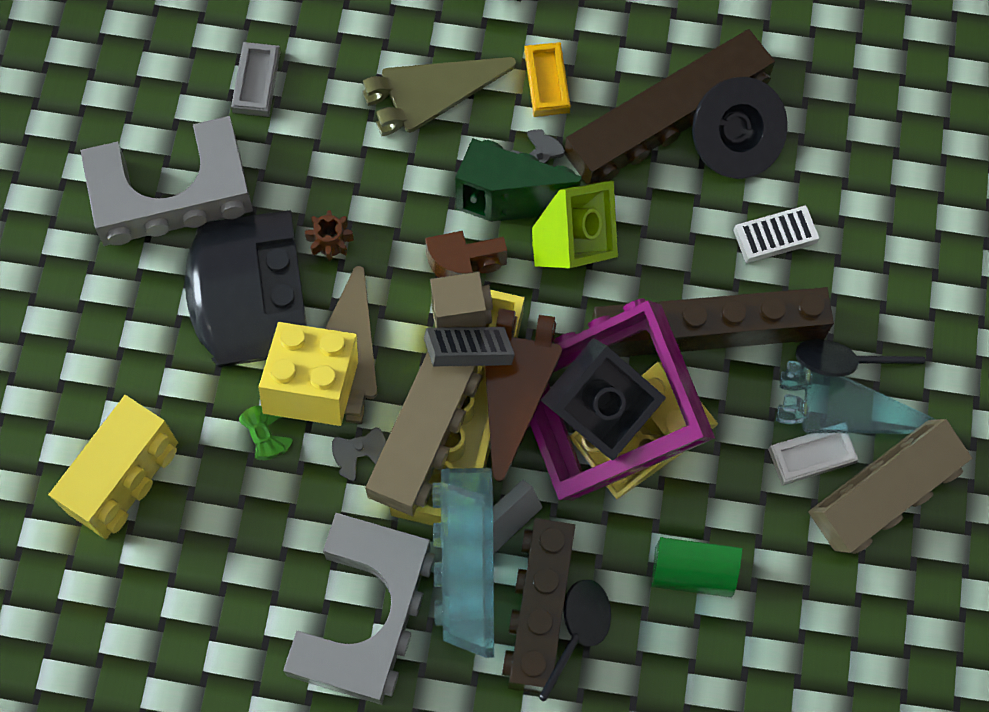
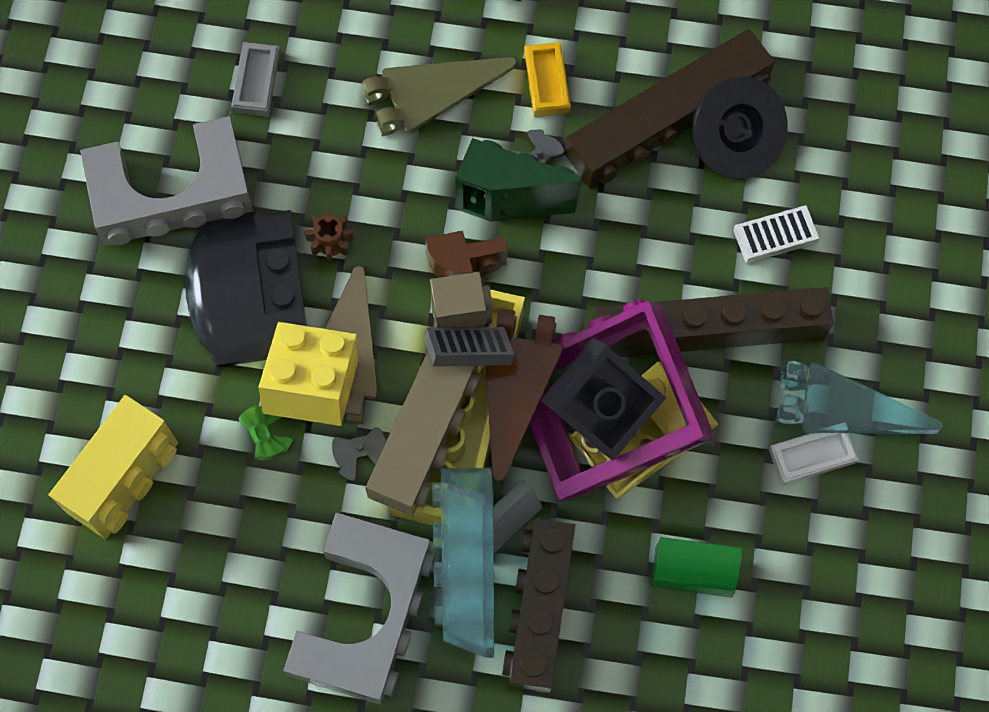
lime slope [532,181,618,268] -> none
black piece [539,580,611,701] -> none
black piece [795,339,926,377] -> none
dark tan brick [808,419,973,554] -> none

